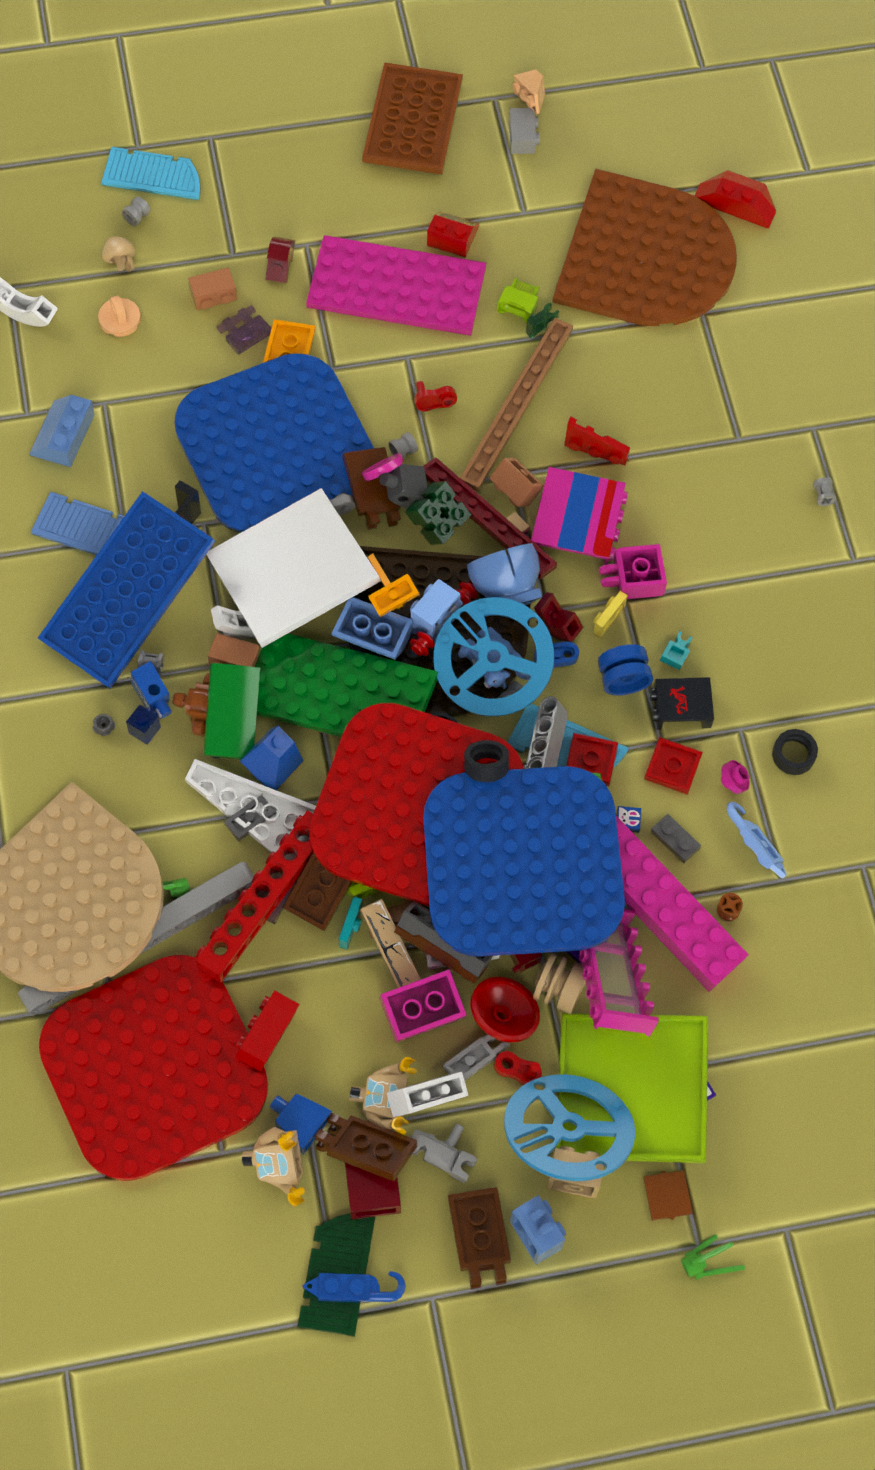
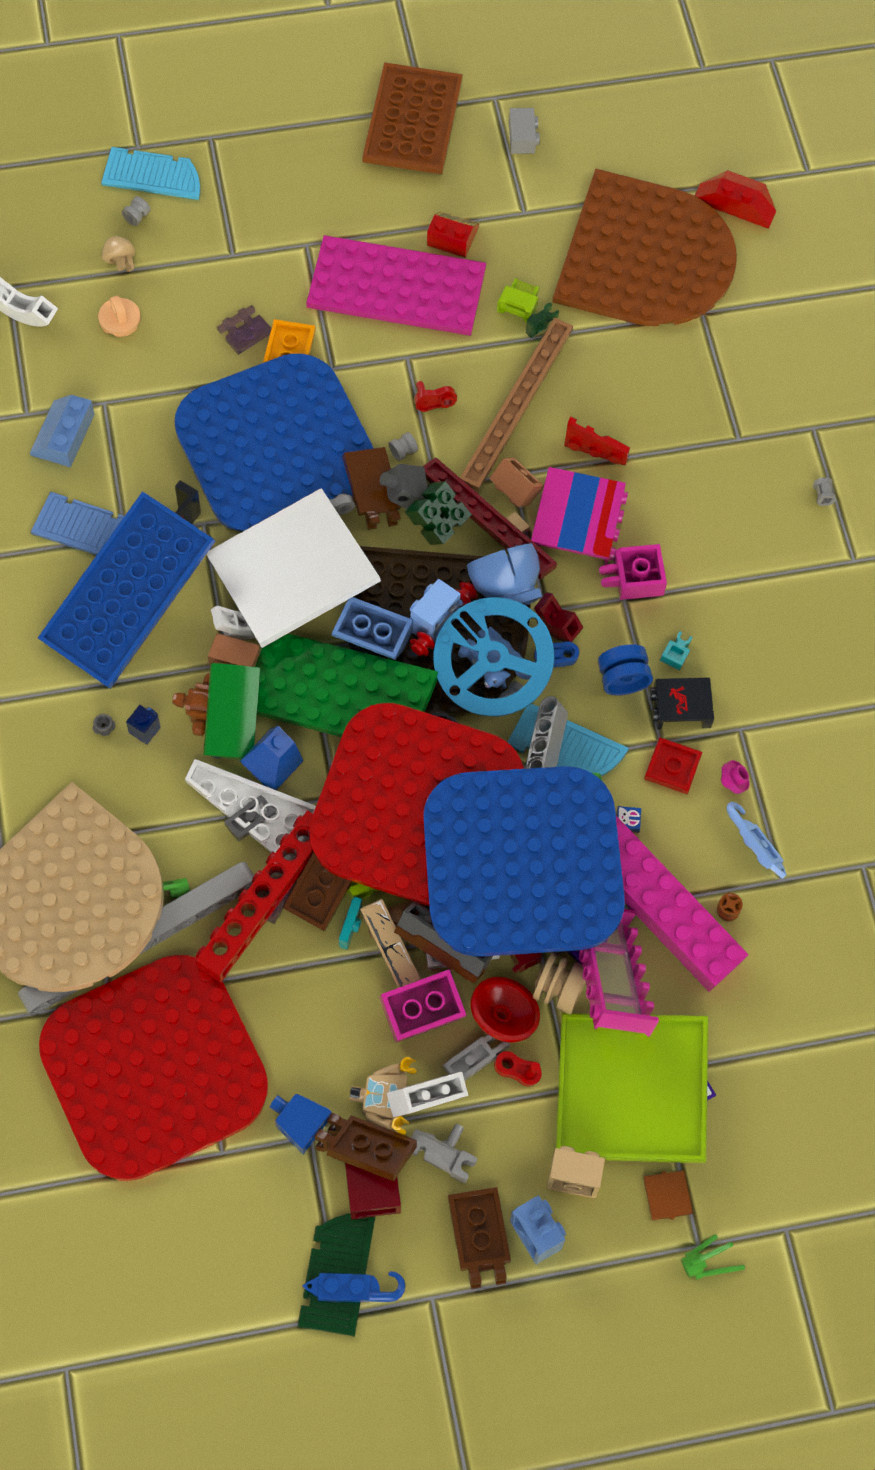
blue torso [131,661,172,719] -> none
light grey bush [138,650,164,673] -> none
nougat brick [188,268,237,310] -> none
red brick [235,990,300,1072] -> none
tan torso [242,1127,305,1206] -> none
dark red brick [265,237,295,283] -> none
dark pink tile [362,453,404,481] -> none
light orange piece [367,554,420,617] -> none
black tyre [464,740,509,782] -> none
dark azure piece [504,1075,635,1181] -> none
light nougat slope [512,69,545,114] -> none
red tile [566,733,618,787] -> none
light yellow plate [593,591,628,638] -> none
flat silver plate [651,814,701,863] -> none
black tyre [772,729,818,775] -> none

